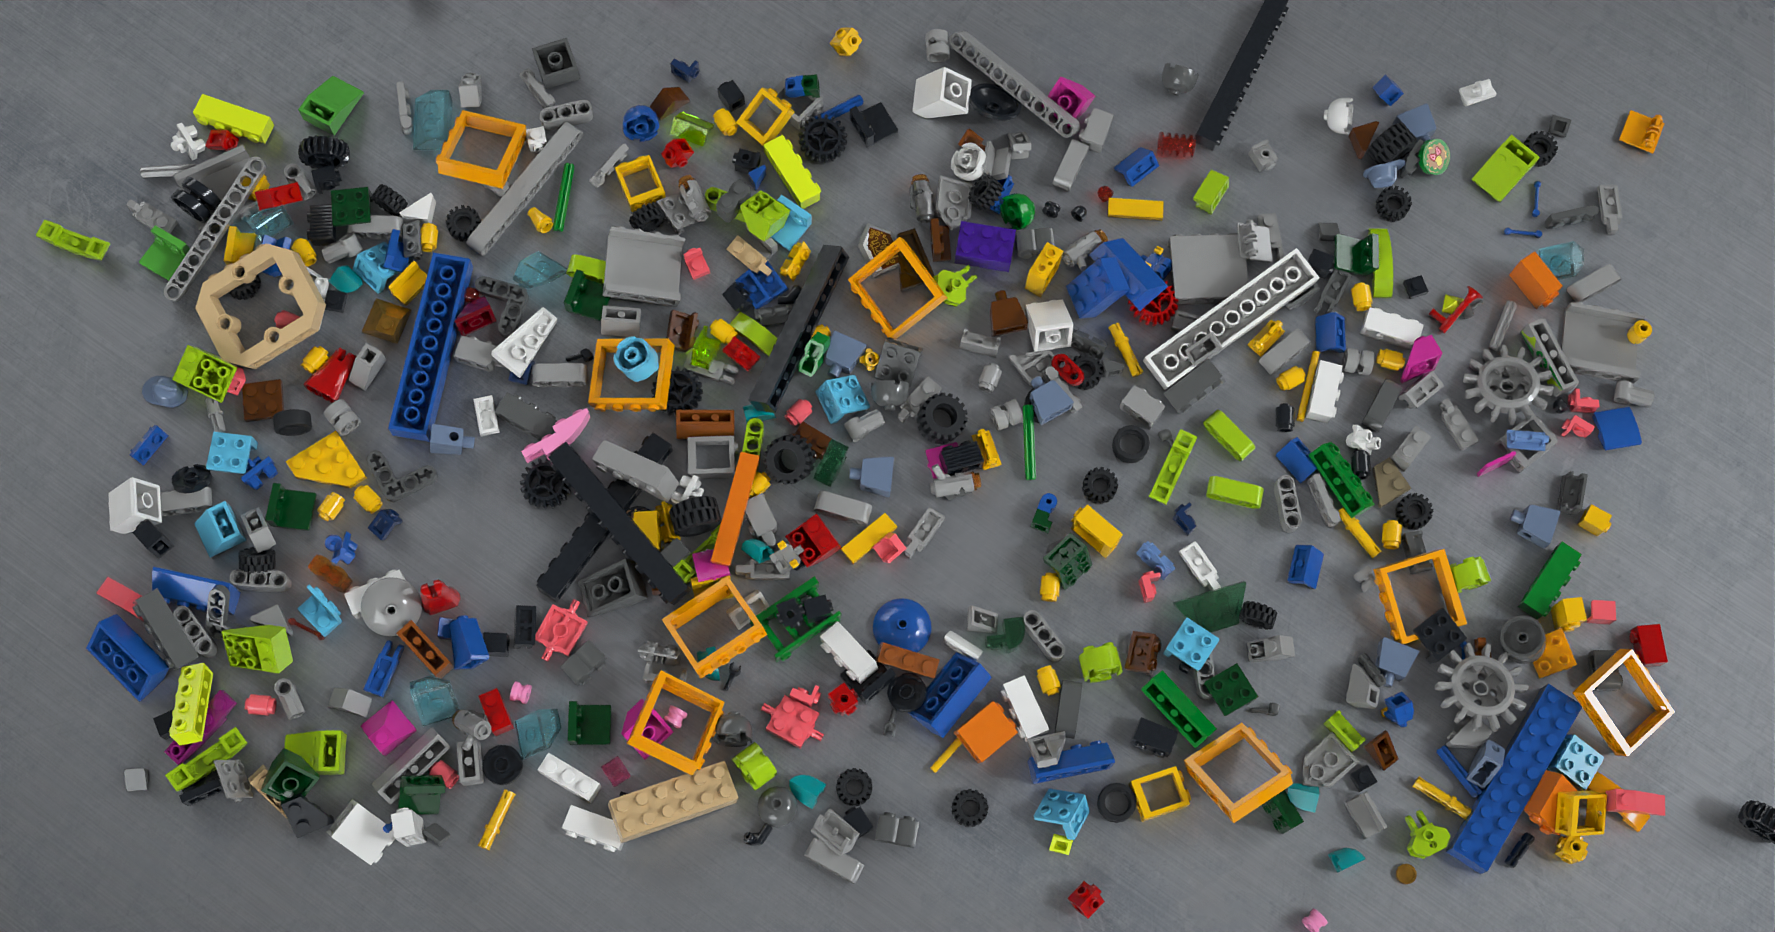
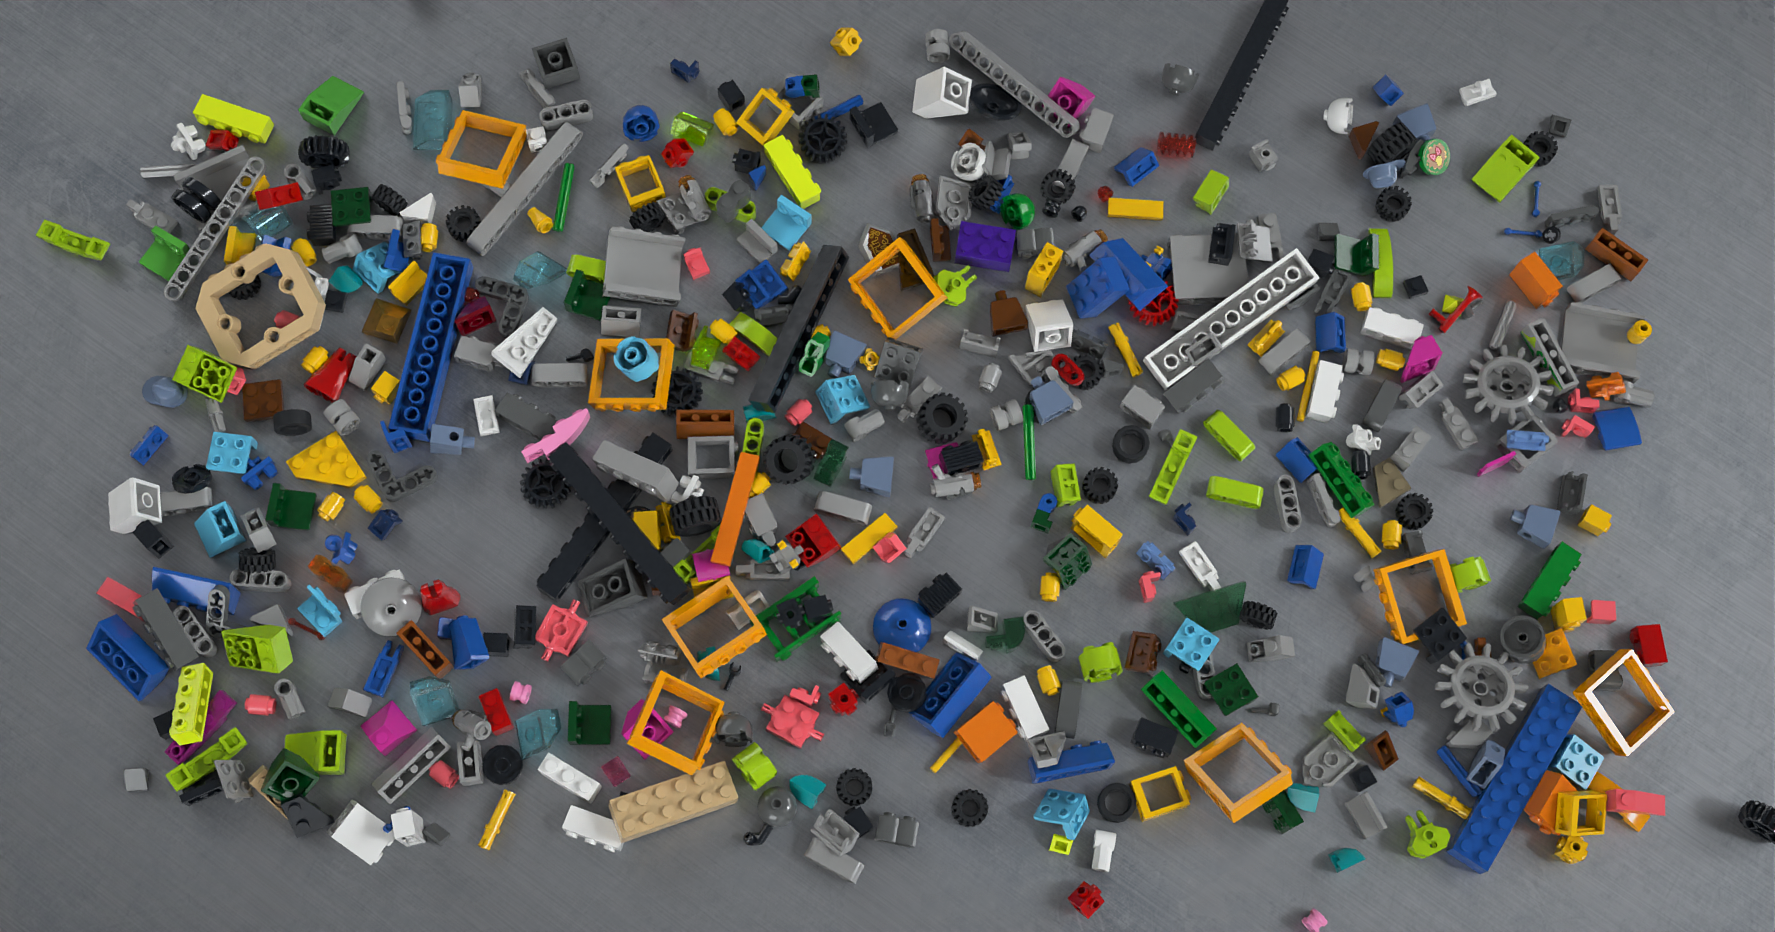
dark green bracket [398,775,446,815] -> none
reddish brown slope [650,87,690,121] -> none
tan hinge [726,235,772,276] -> none
lime slope [740,190,791,242] -> none
pearl gold piece [1396,864,1417,884] -> none
black axle [1505,832,1535,868] -> none
light orange hinge [1619,110,1665,154] -> none
none -> yellow brick [371,371,400,405]
none -> blue panel [380,420,413,453]
none -> black brick [917,572,962,618]
none -> black tyre [1040,169,1076,205]
none -> lime hinge [1050,463,1081,508]
none -> white piece [1091,829,1116,872]
none -> black hinge [1208,223,1236,266]
none -> black bush [1542,226,1561,244]
none -> dark orange brick [1585,228,1648,281]
none -> orange hips [1586,372,1626,401]

